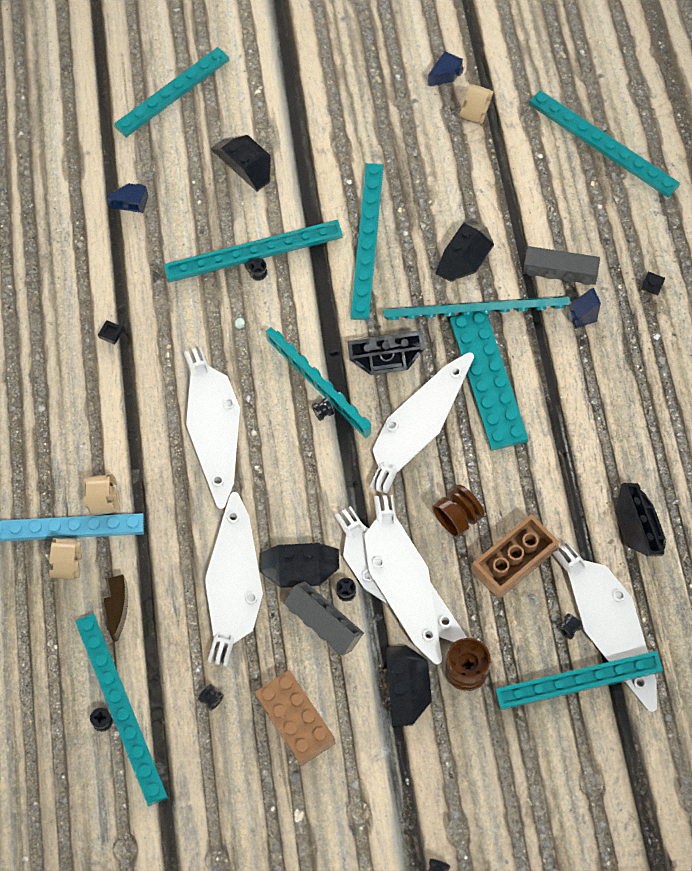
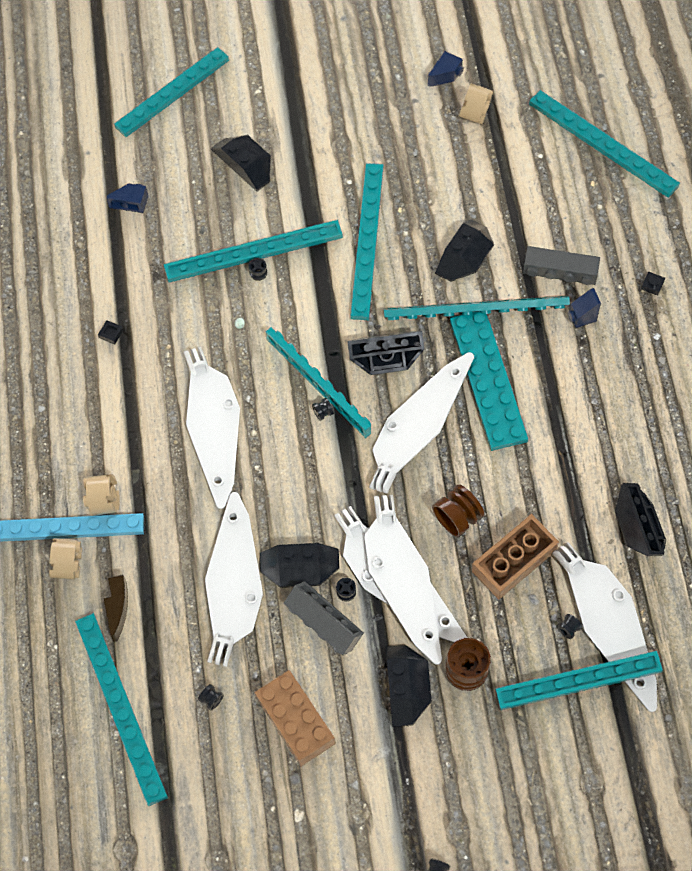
black wheel [90,708,113,732] -> none

